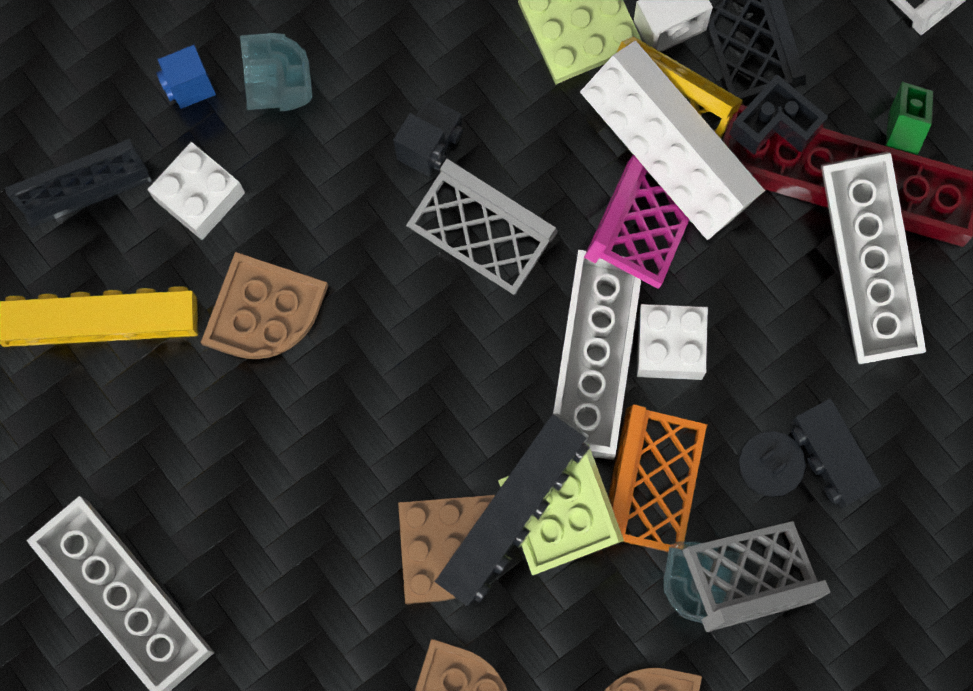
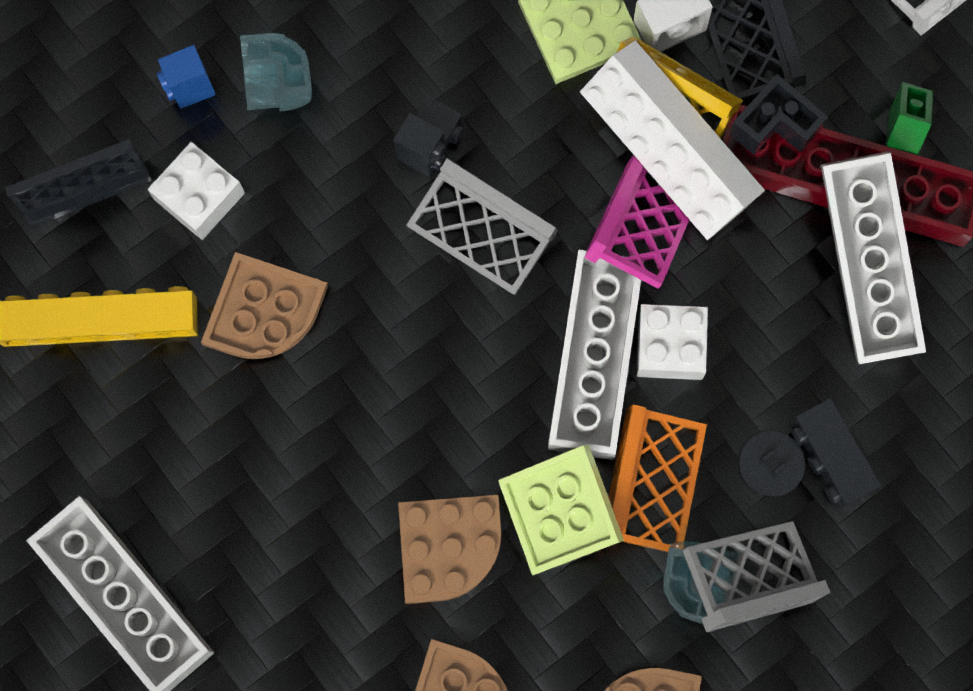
black brick [434,413,590,606] -> none

